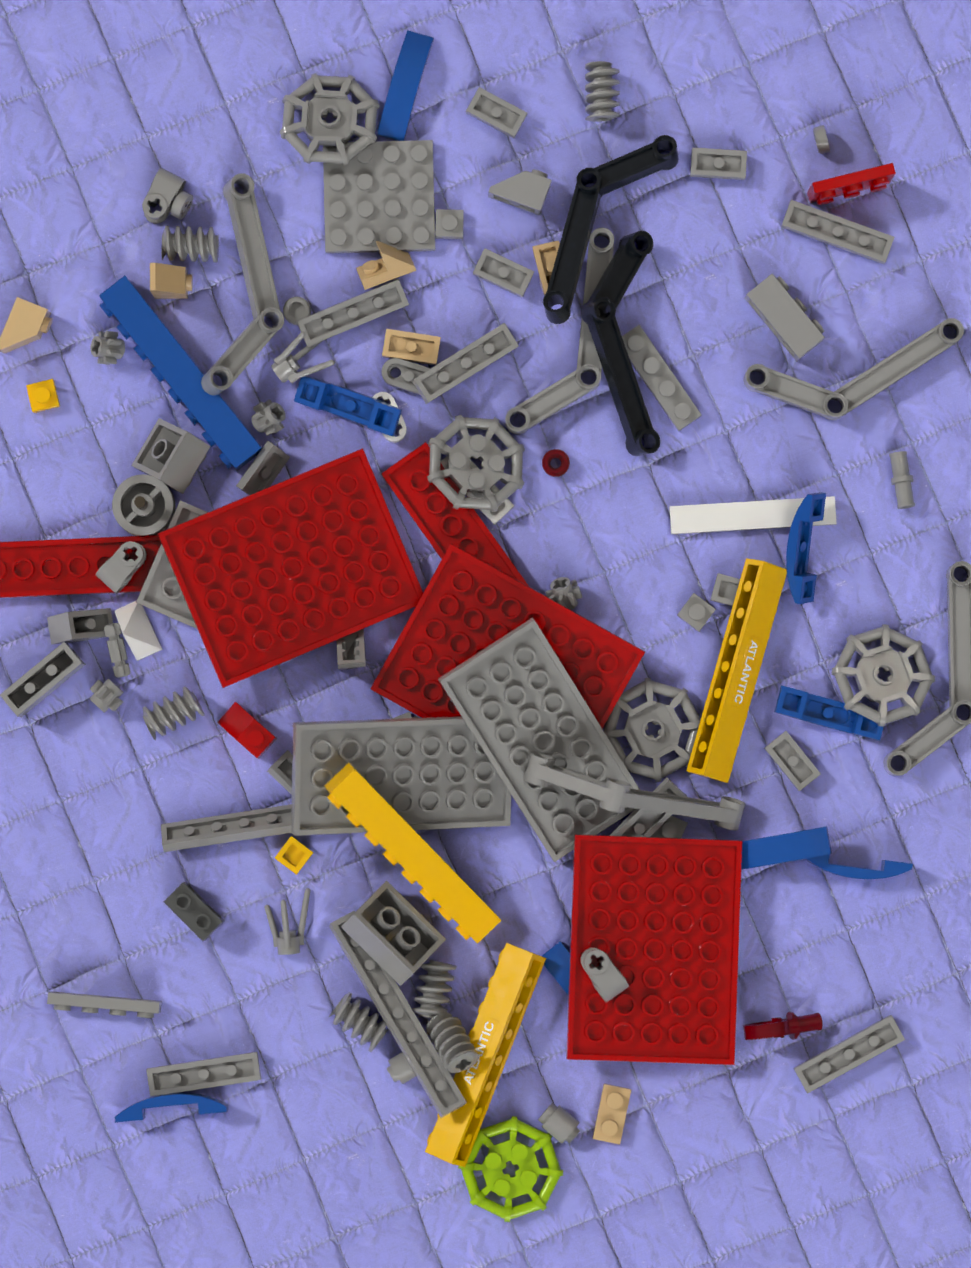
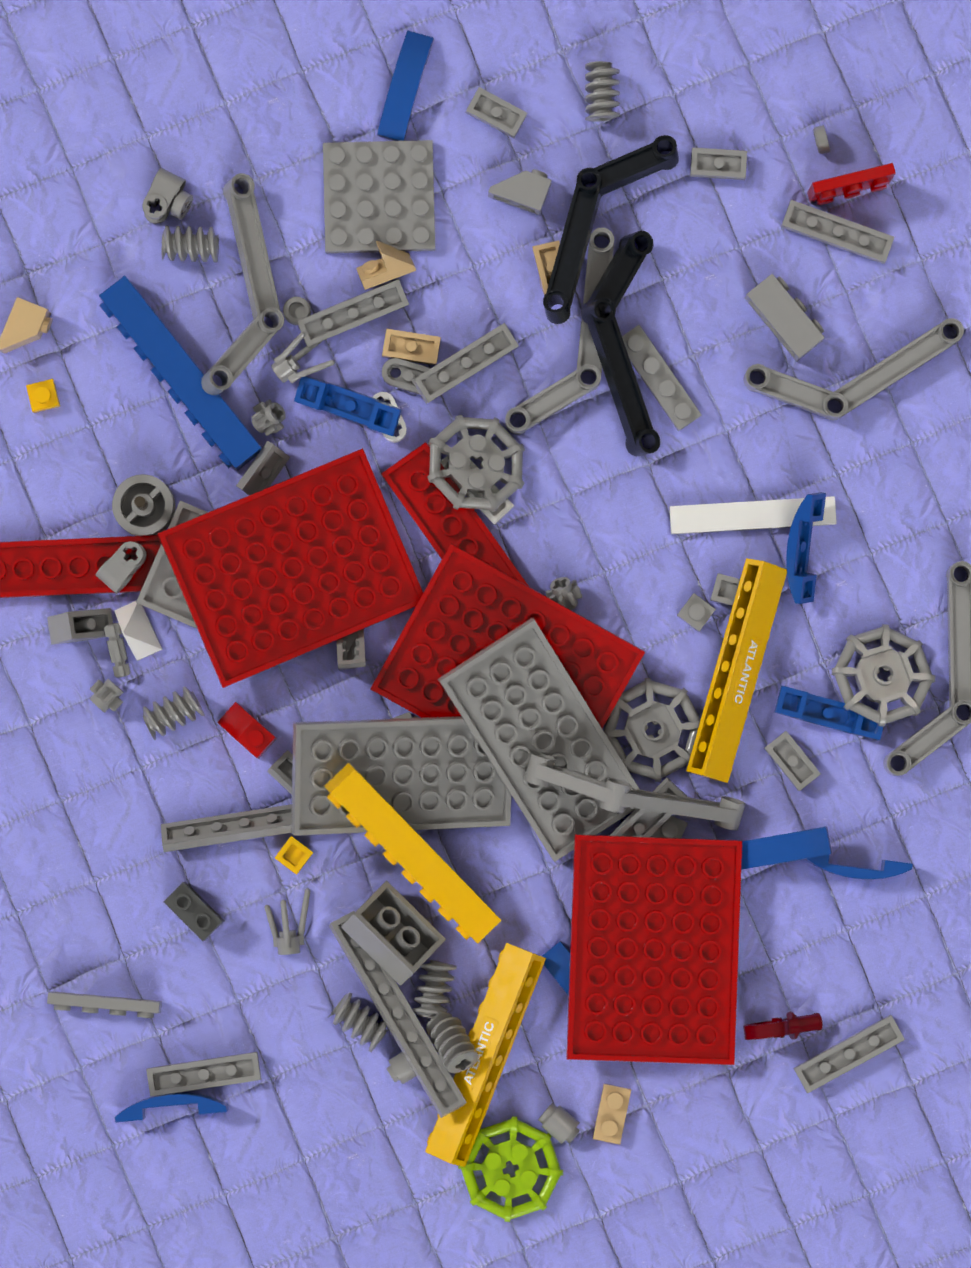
light grey brick [0,642,86,718] -> none
light grey gear [90,331,125,365] -> none
light grey slope [131,418,210,494] -> none
tan slope [150,263,193,299] -> none
light grey plate [280,73,380,166] -> none
light grey plate [435,209,464,239] -> none
light grey plate [473,248,534,297] -> none
dark red plate [542,449,570,477] -> none
light grey piece [581,948,629,1003] -> none
light grey pin [889,451,915,509] -> none

